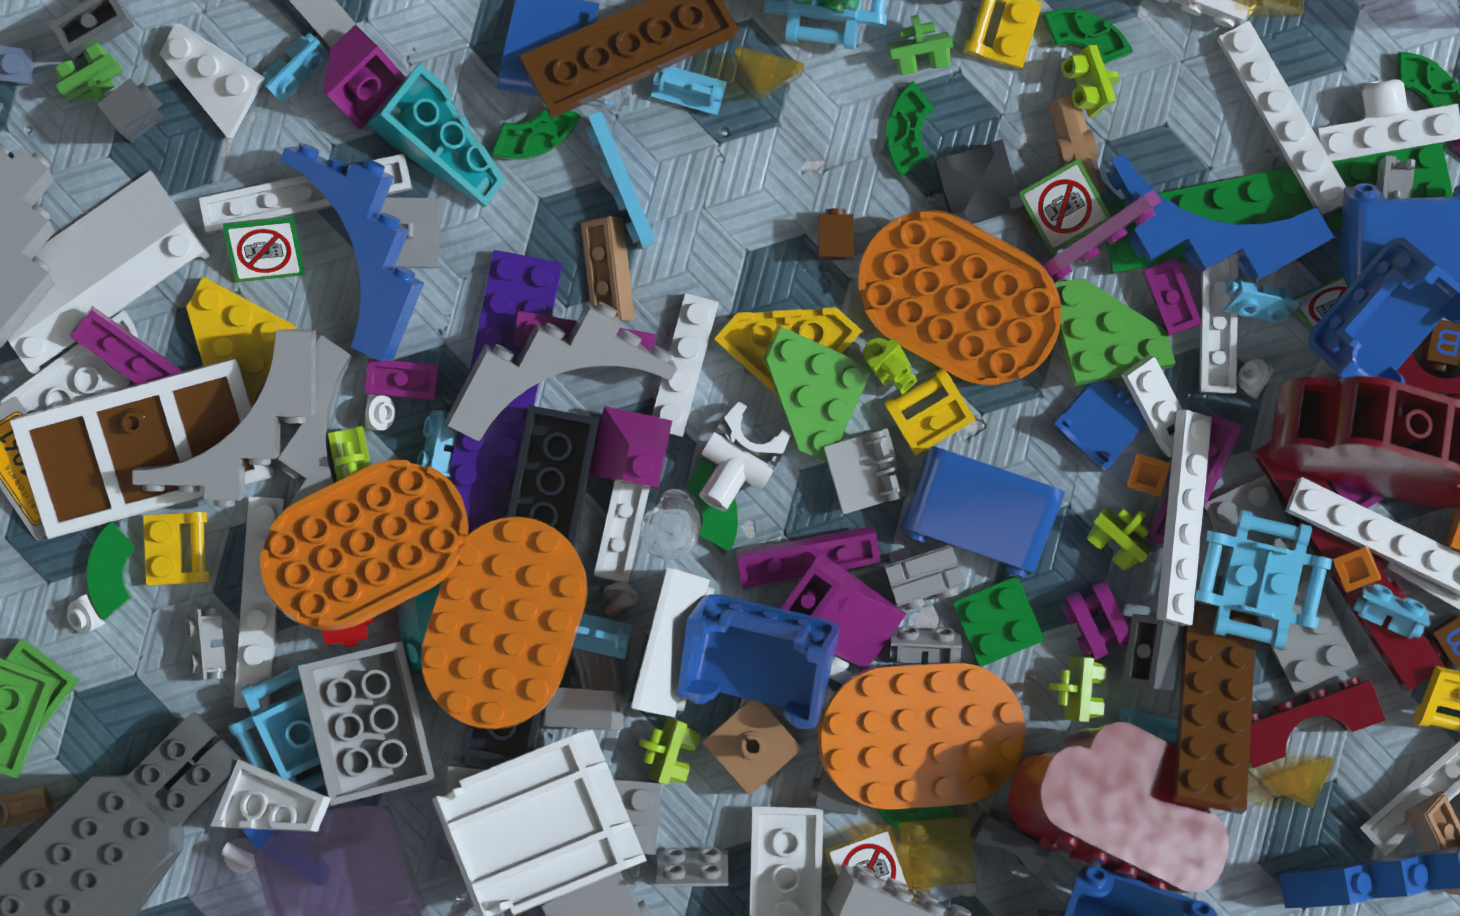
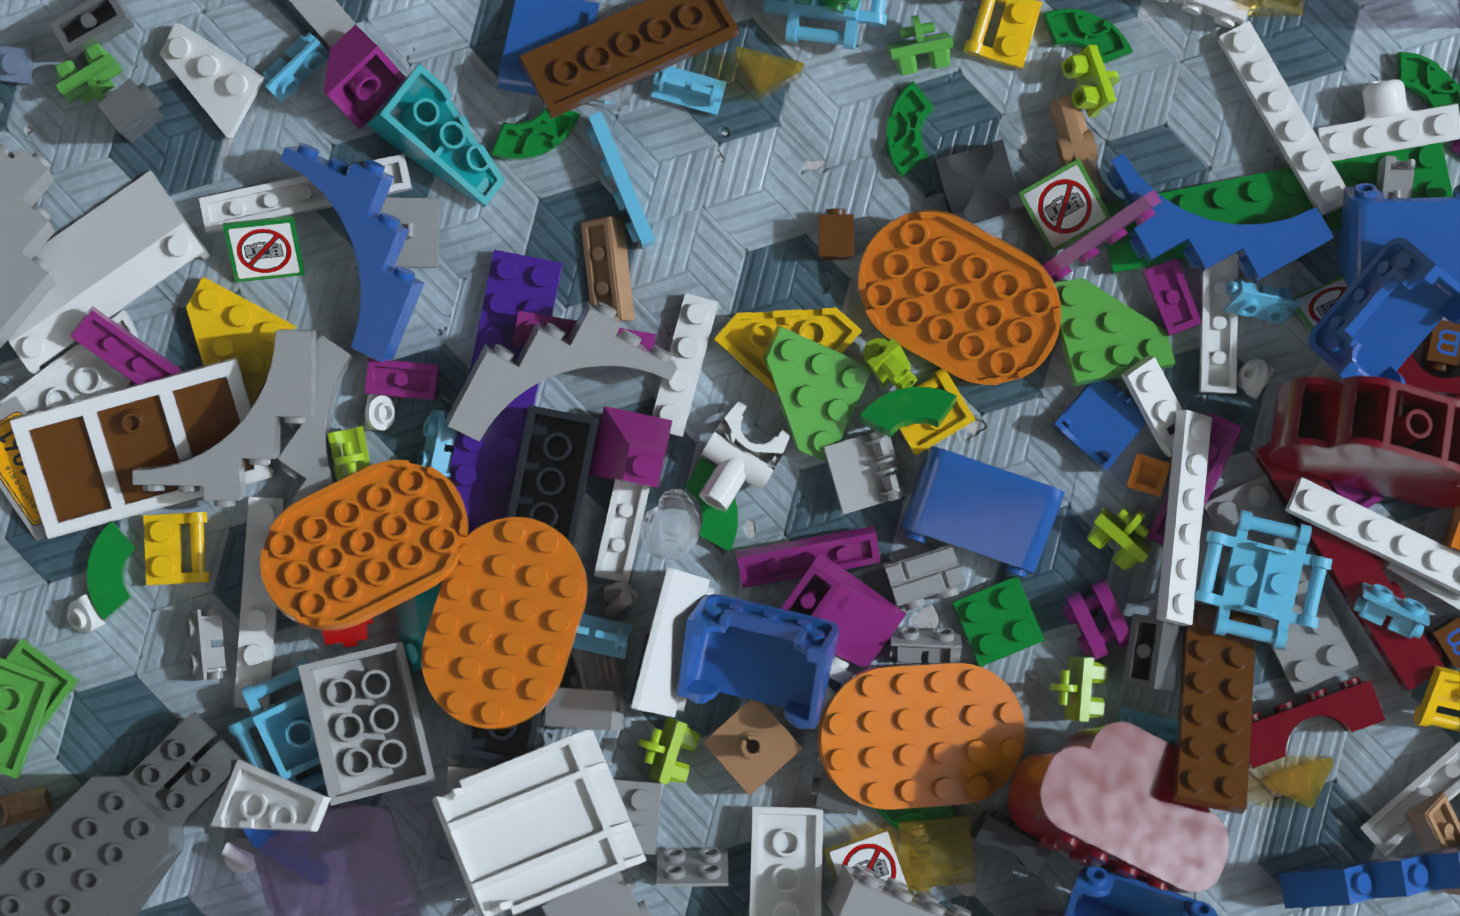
orange plate [1333,546,1381,593] -> none
none -> green tile [860,387,957,438]

